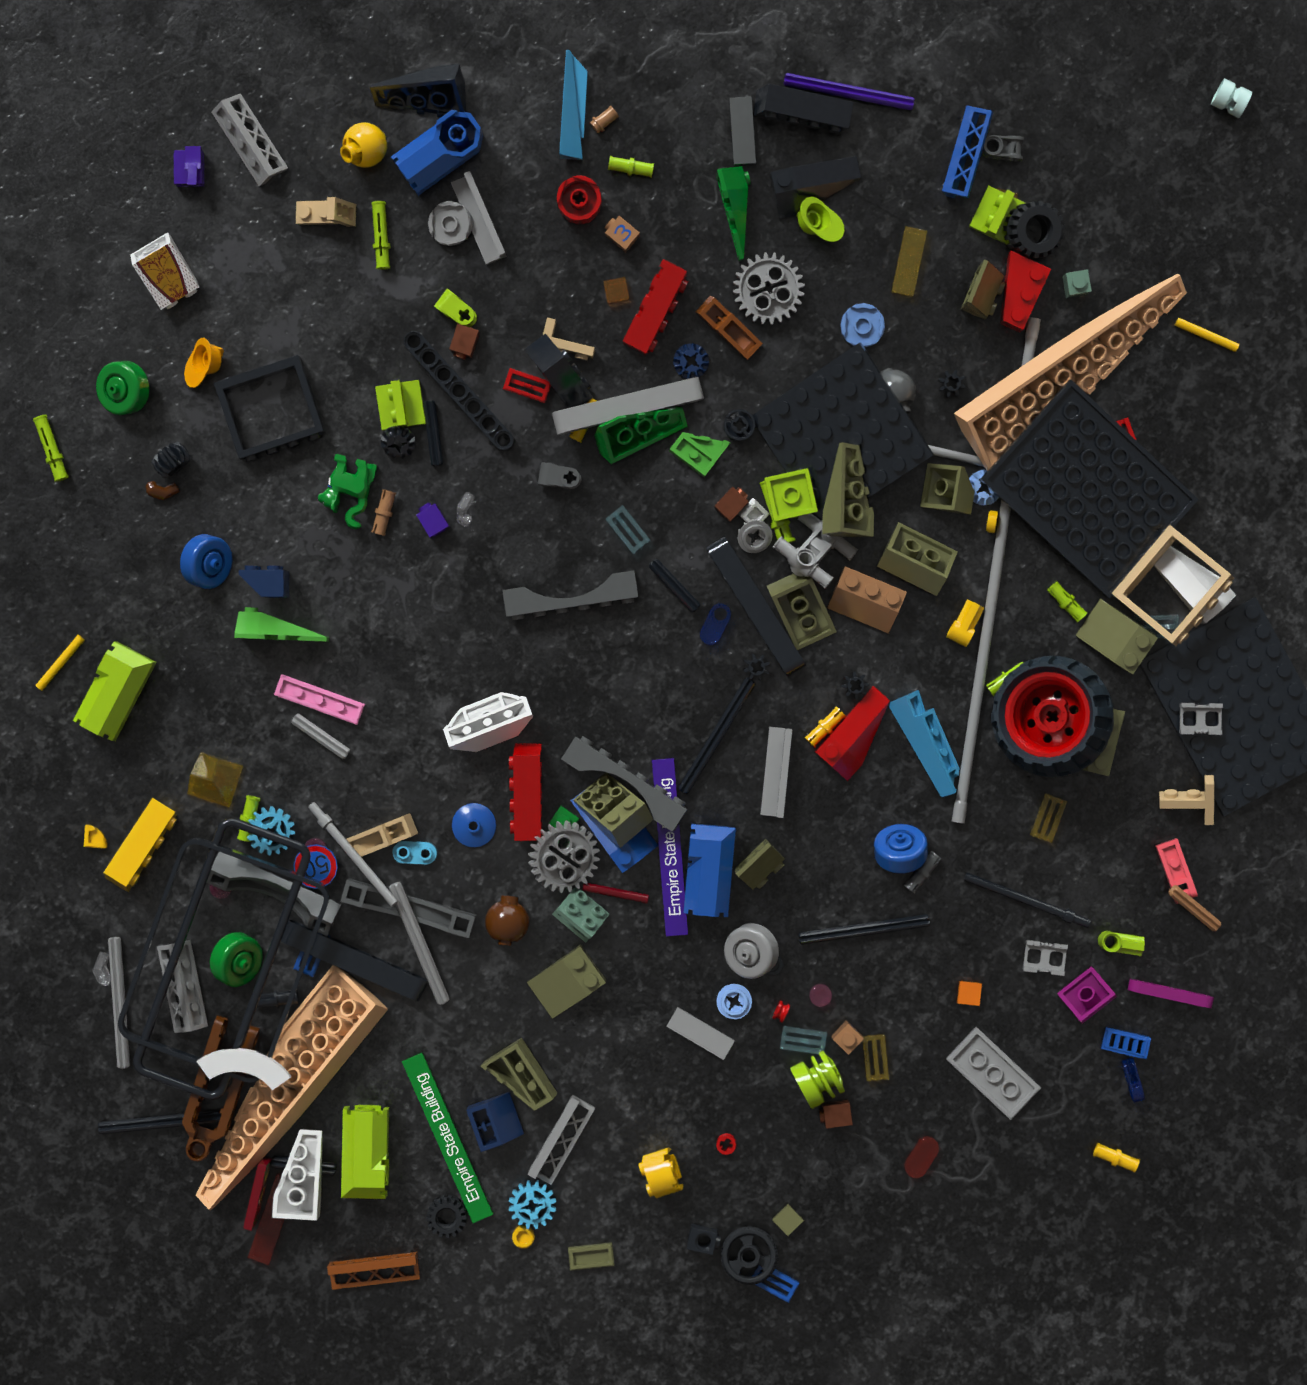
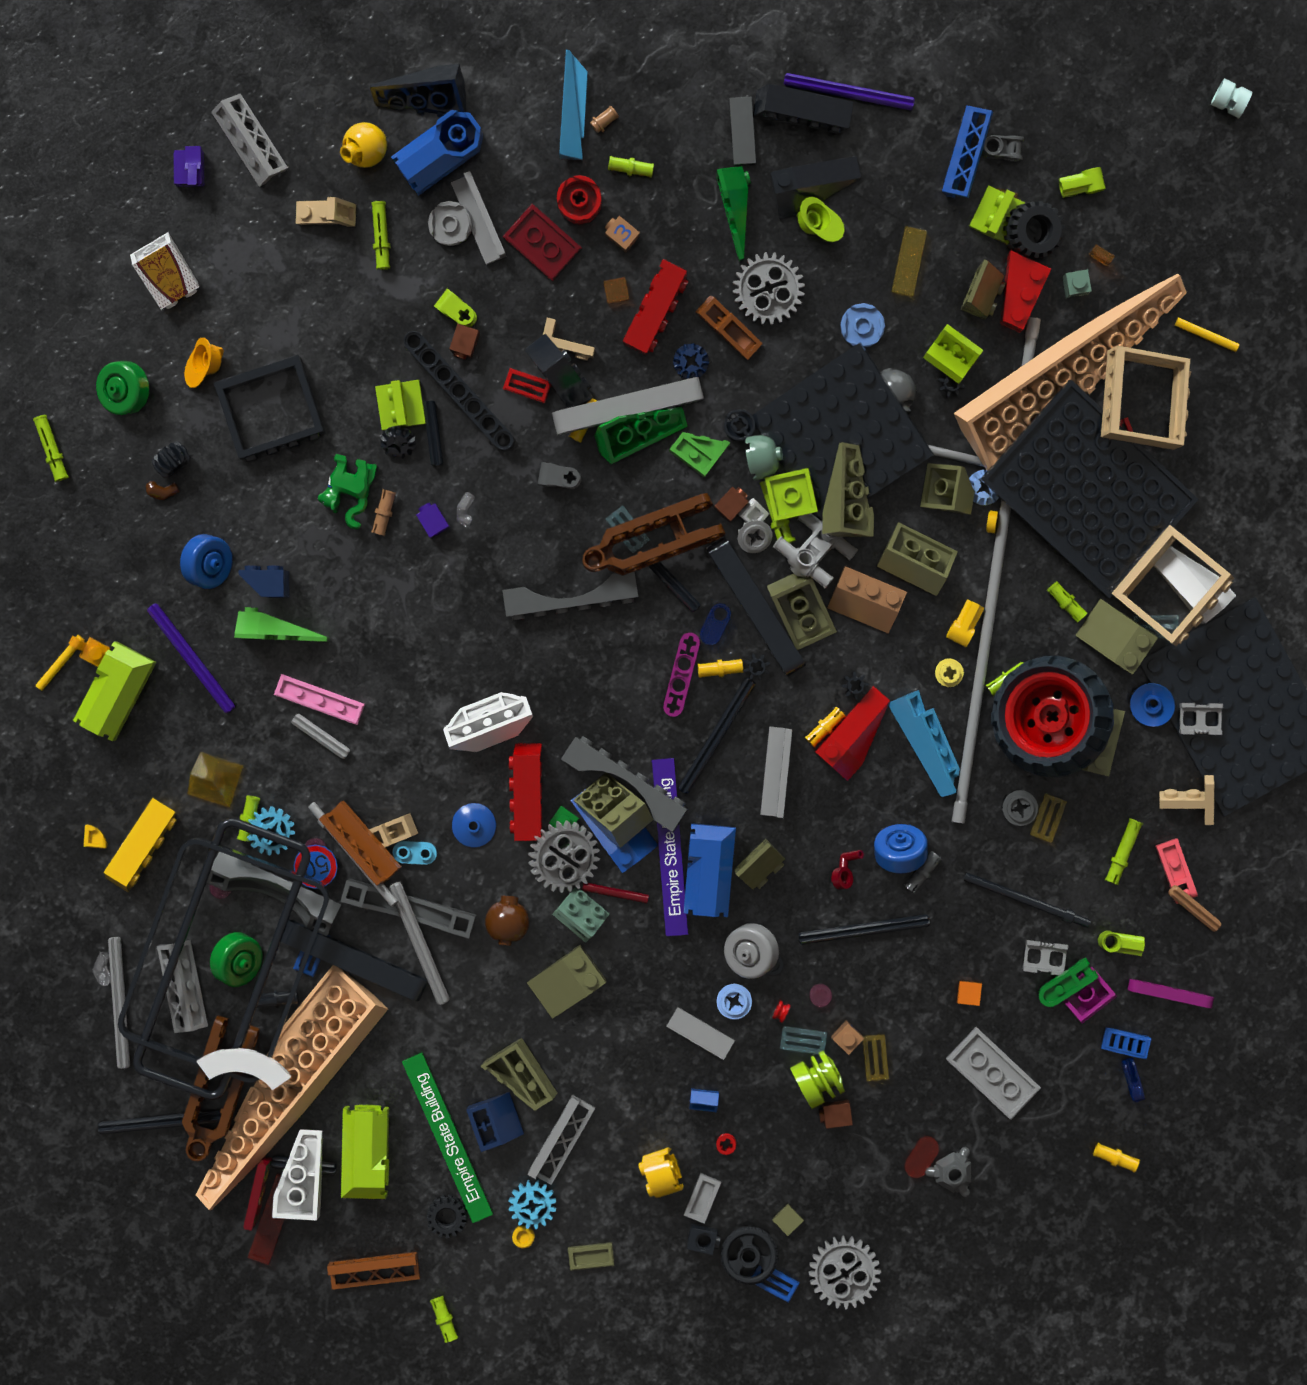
none -> light orange plate [69,636,110,667]
none -> dark purple axle [147,604,235,713]
none -> dark orange fence [319,801,402,886]
none -> lime pin [430,1296,458,1343]
none -> dark red tile [503,204,582,282]
none -> reddish brown piece [582,493,726,576]
none -> magenta beam [664,633,700,717]
none -> light grey tile [684,1173,721,1223]
none -> piece [689,1088,719,1112]
none -> yellow pin [697,659,743,678]
none -> sand green cylinder [746,435,783,480]
none -> light grey gear [809,1236,881,1309]
none -> dark red plate [831,850,864,890]
none -> lime bracket [923,324,983,384]
none -> dark grey rock [925,1147,971,1197]
none -> light yellow piece [935,659,964,687]
none -> dark grey gear [1003,790,1038,826]
none -> green plate [1039,958,1099,1007]
none -> lime piece [1059,167,1106,198]
none -> clear orange tile [1089,244,1115,266]
none -> tan window [1101,346,1191,450]
none -> lime pin [1105,818,1143,885]
none -> blue dish [1130,683,1175,727]

